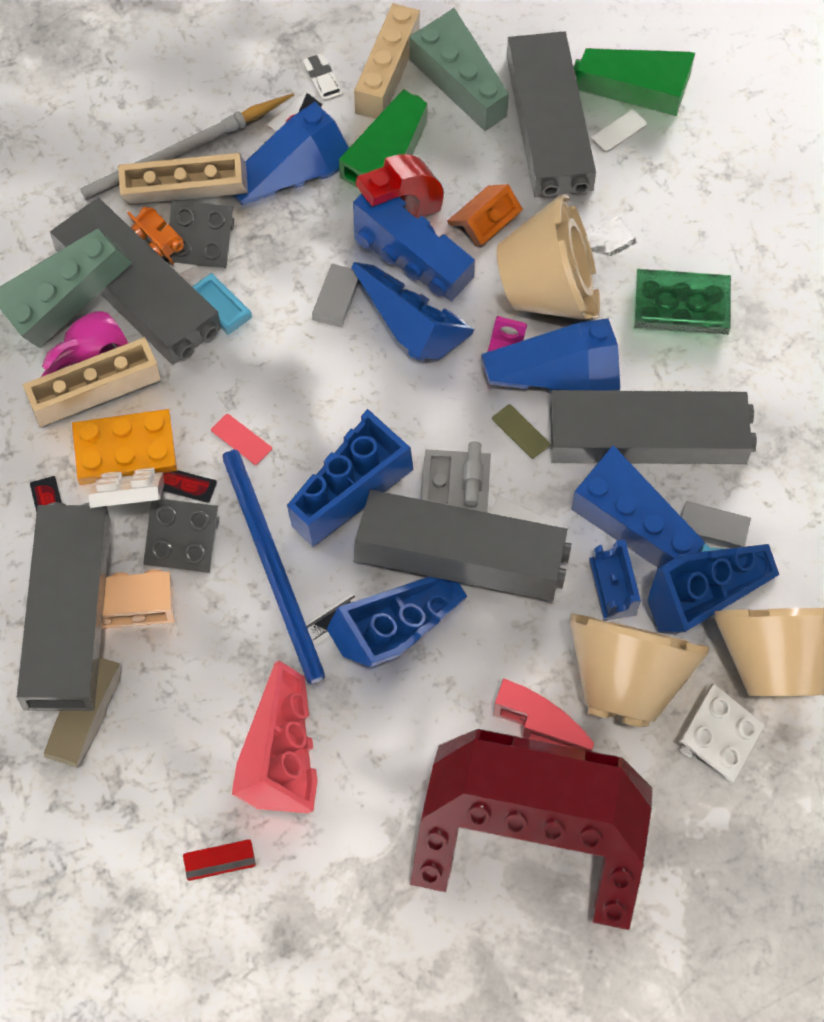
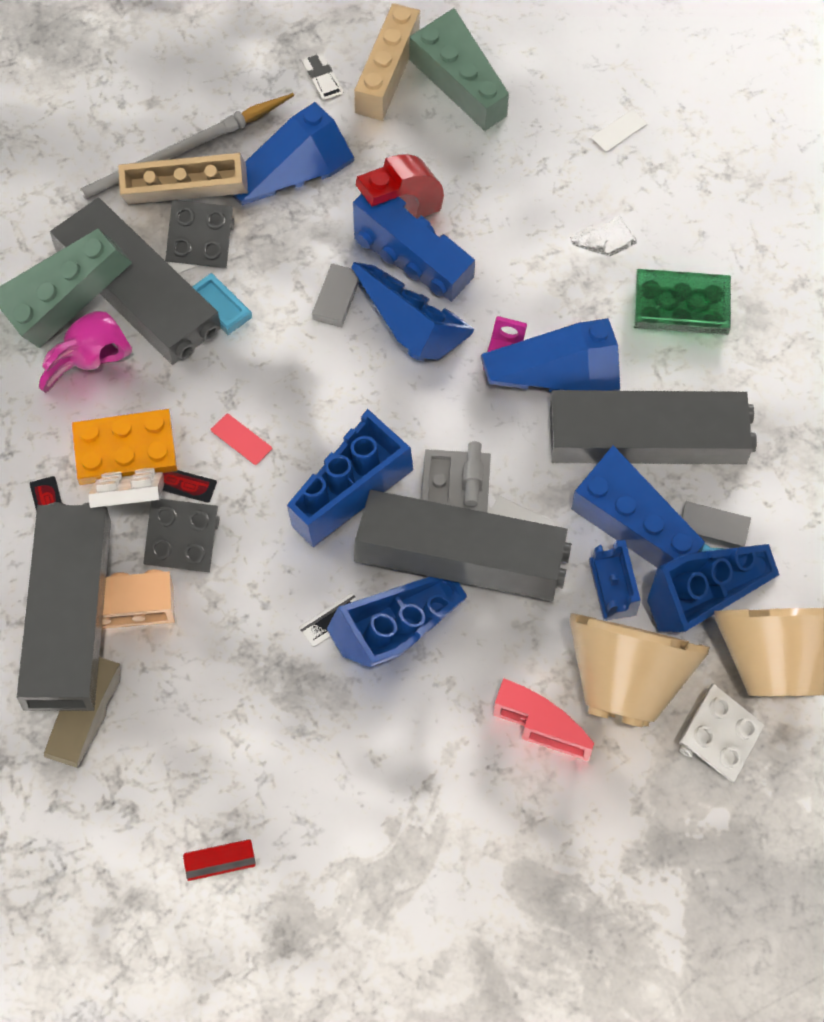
tan brick [22,337,161,427] -> none
orange hinge [127,206,184,265] -> none
blue axle [222,449,325,684] -> none
coral wedge [232,660,318,814] -> none
white sticker [267,93,322,132] -> none
green slope [339,89,428,188] -> none
dark red wedge [410,729,653,930] -> none
orange panel [447,184,523,246] -> none
olive sticker [492,404,551,459] -> none
tan cone [497,195,600,321] -> none
dark grey brick [506,31,596,197] -> none
green slope [574,48,696,116] -> none

